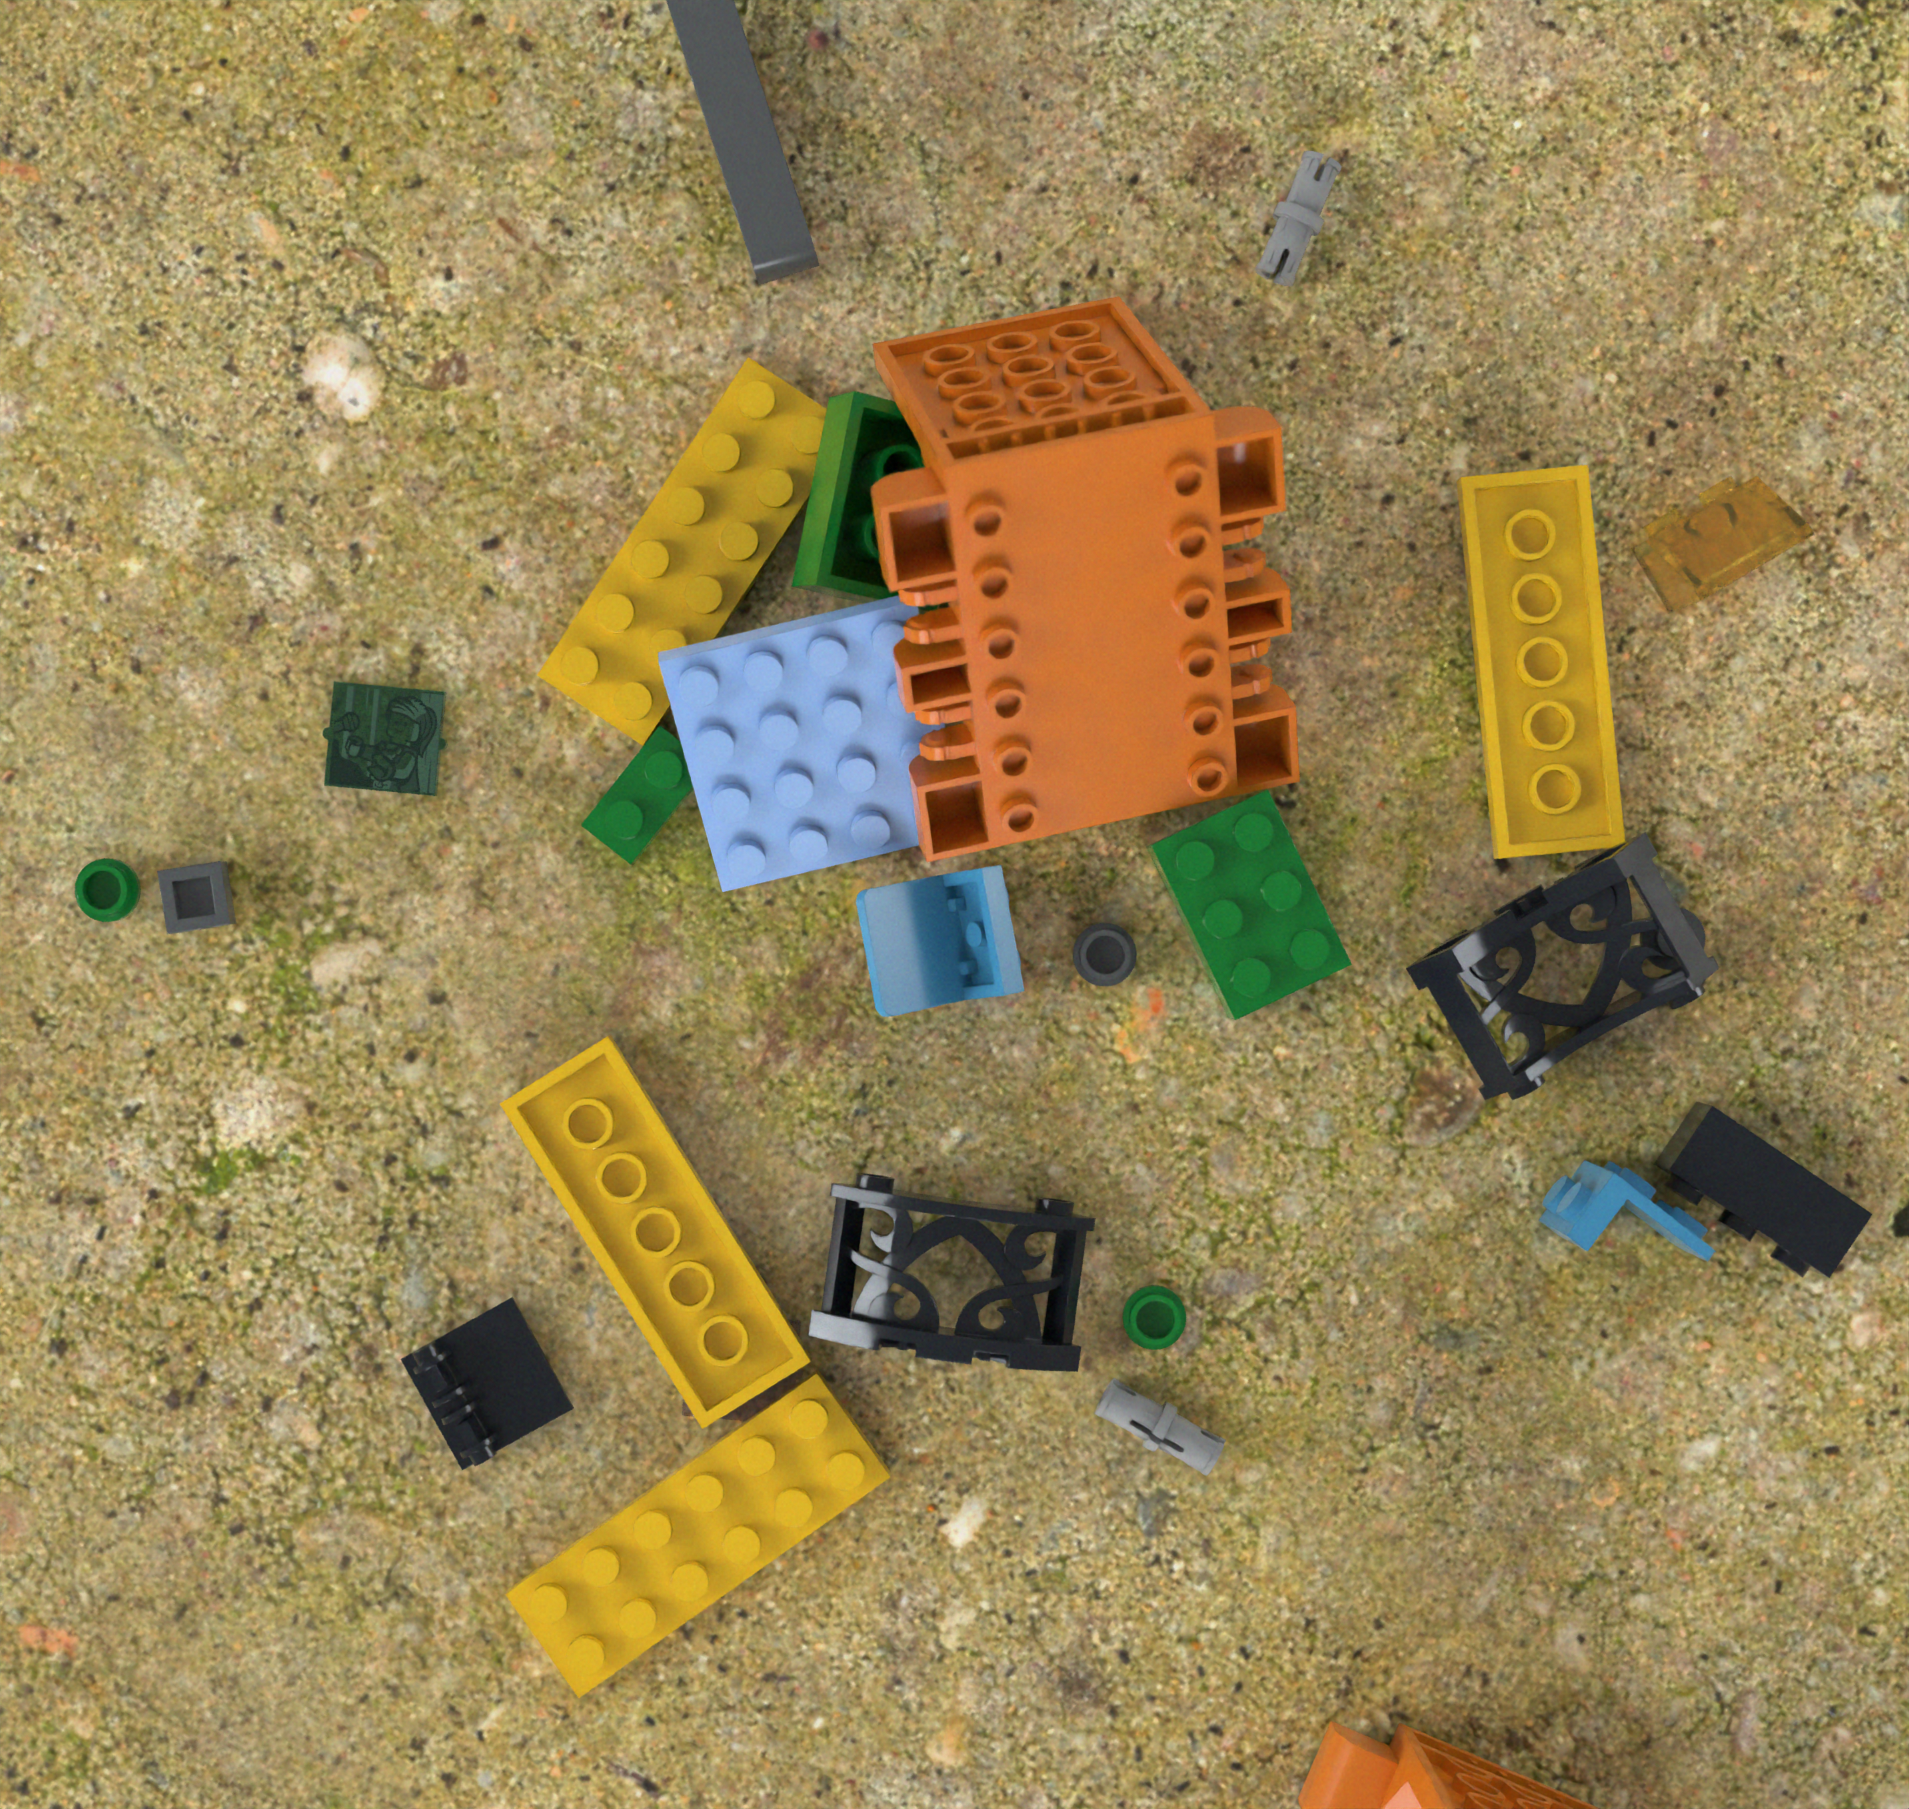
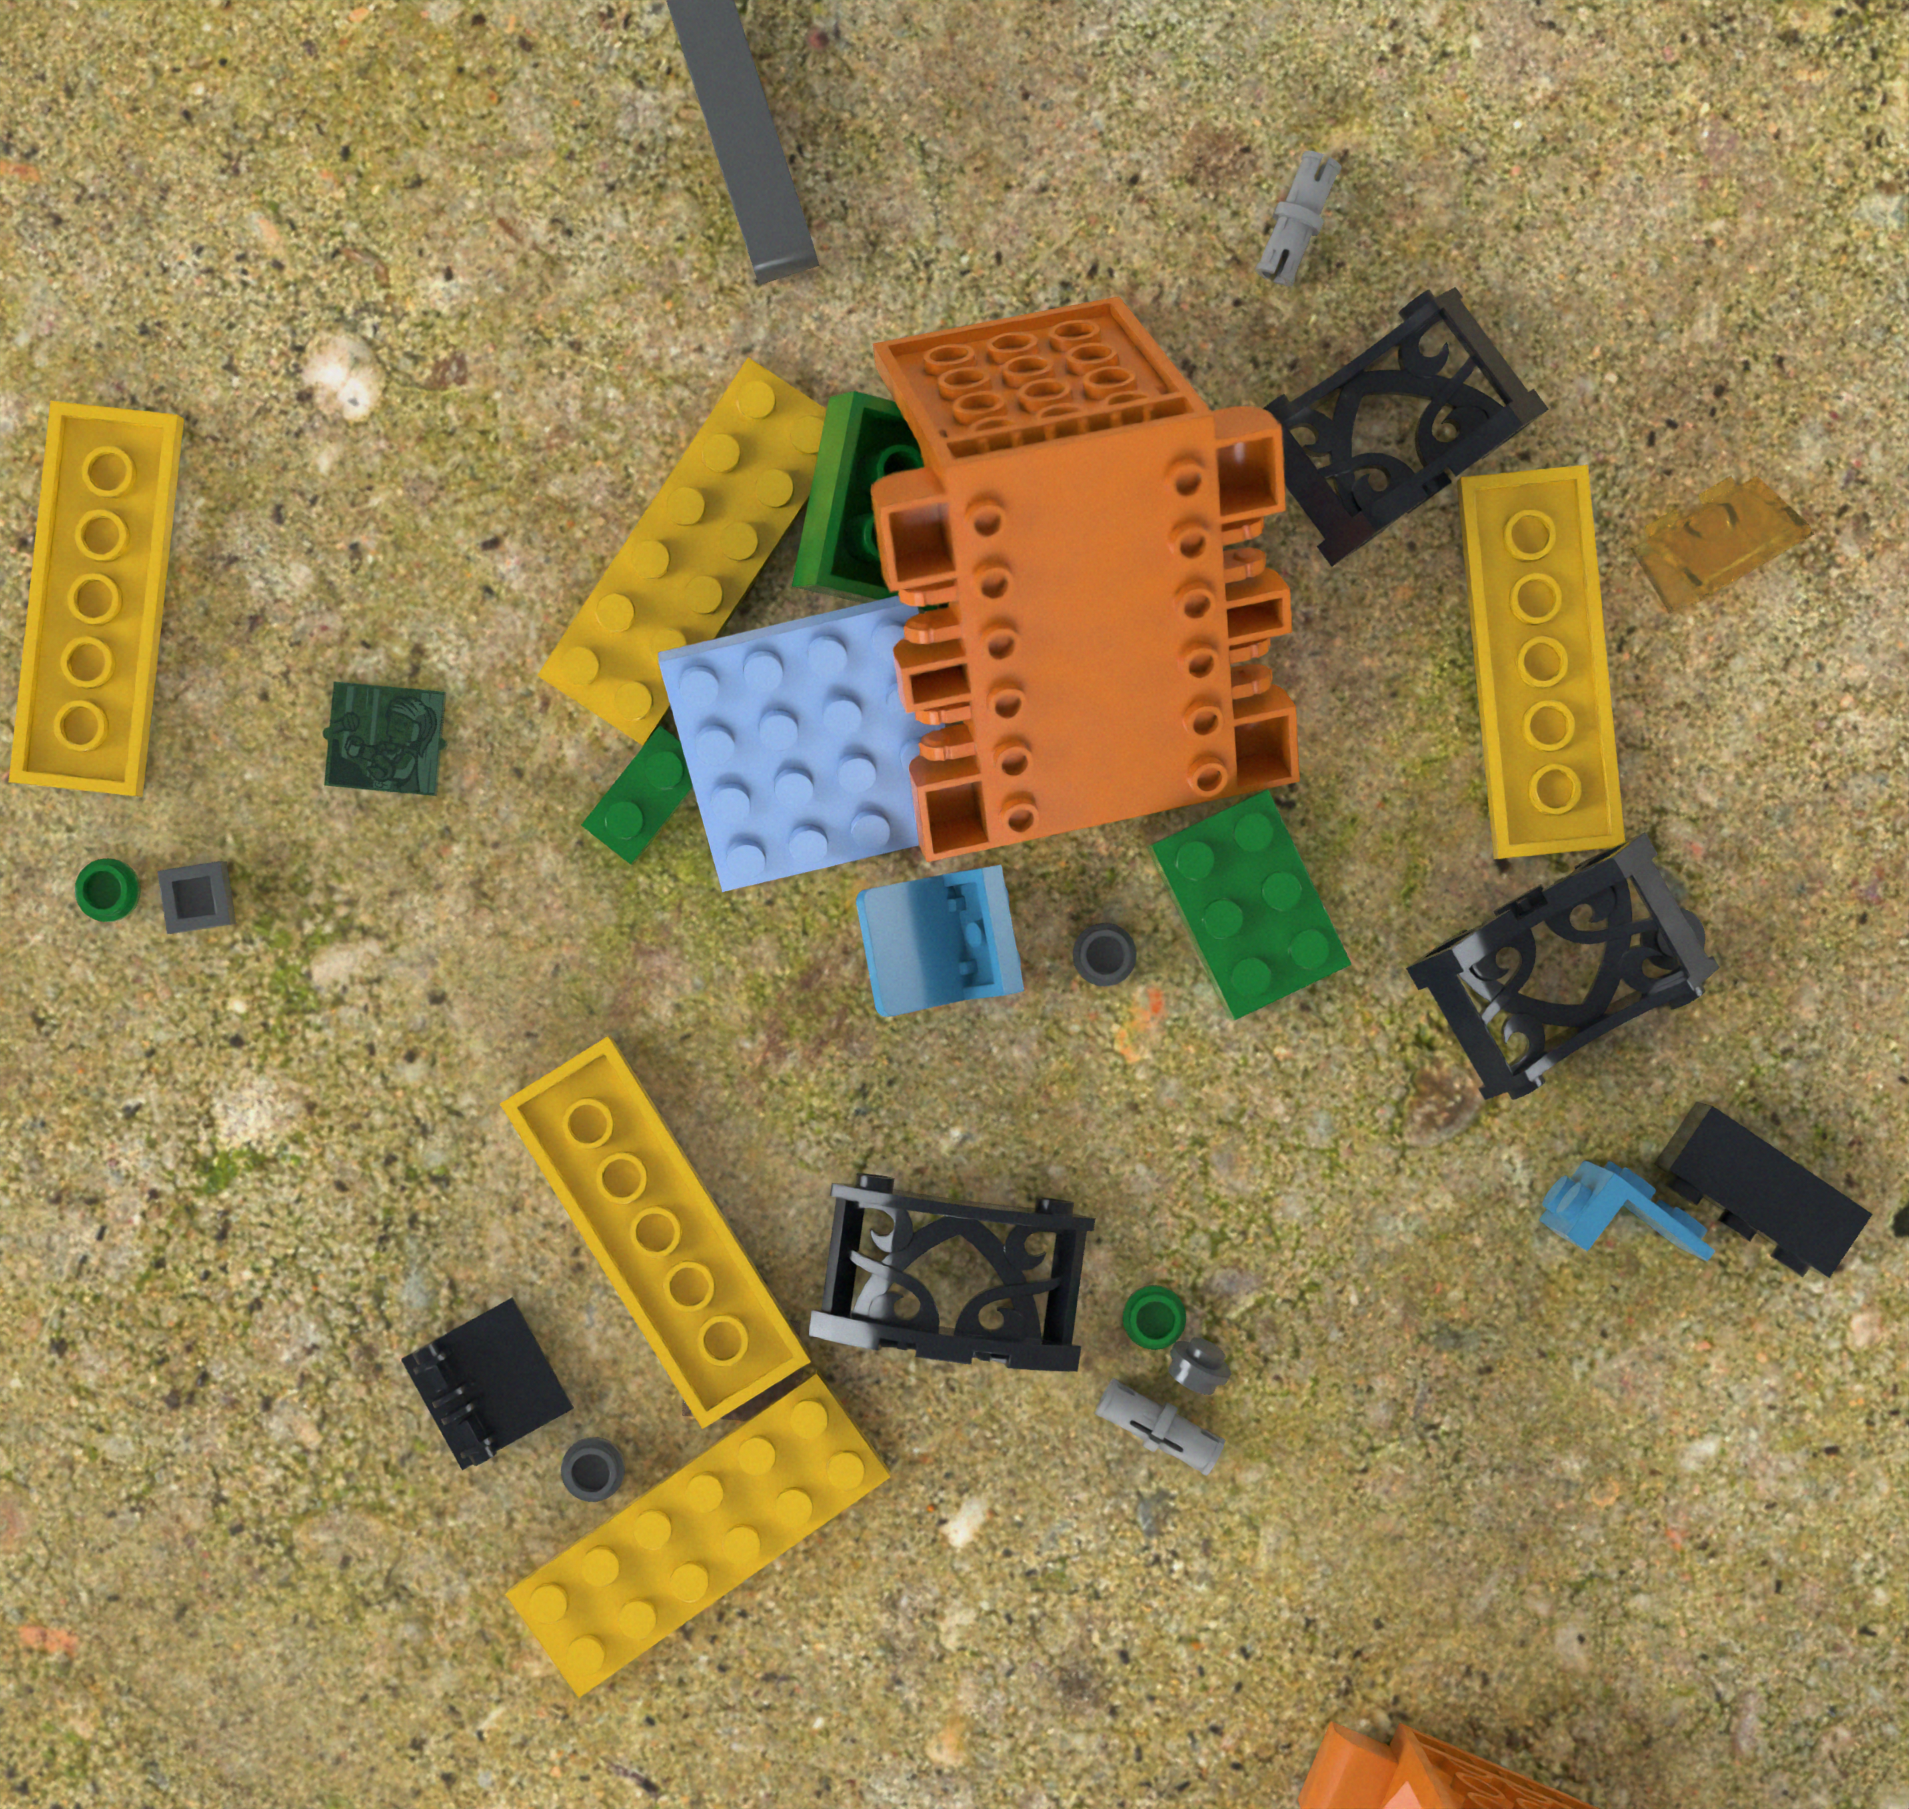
none -> yellow plate [8,401,184,797]
none -> dark grey plate [561,1437,625,1502]
none -> dark grey plate [1169,1337,1231,1395]
none -> black fence [1262,287,1549,567]

